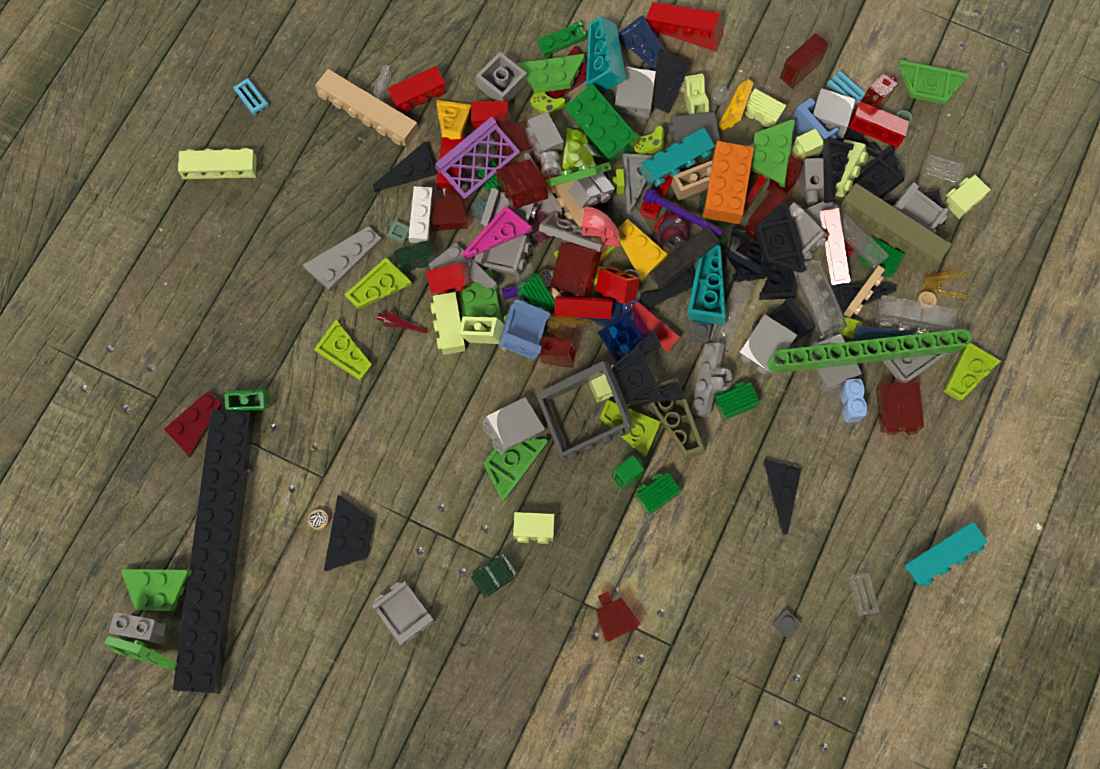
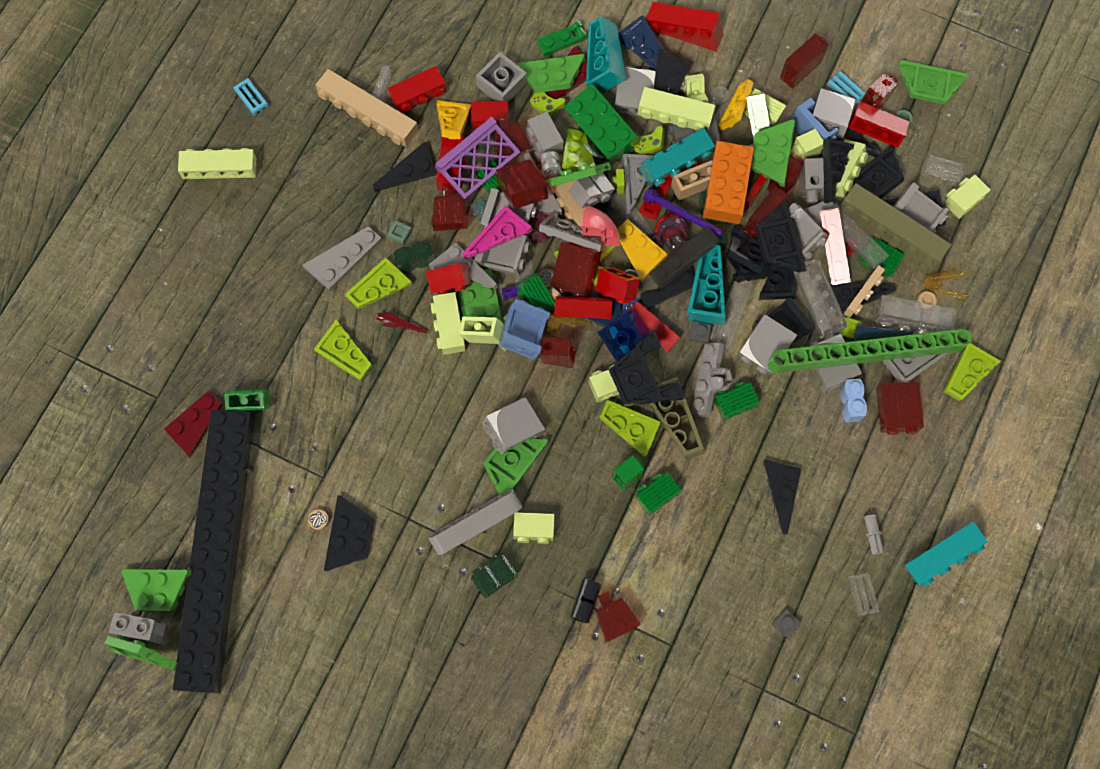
light grey panel [372,581,435,647] -> none
white brick [409,186,434,248] -> none
dark grey window [536,361,635,460] -> none
none -> light grey beam [428,489,523,555]
none -> black pin [570,578,601,624]
none -> yellowish green brick [637,87,715,133]
none -> plate [746,93,771,139]
none -> light grey axle [864,515,884,555]

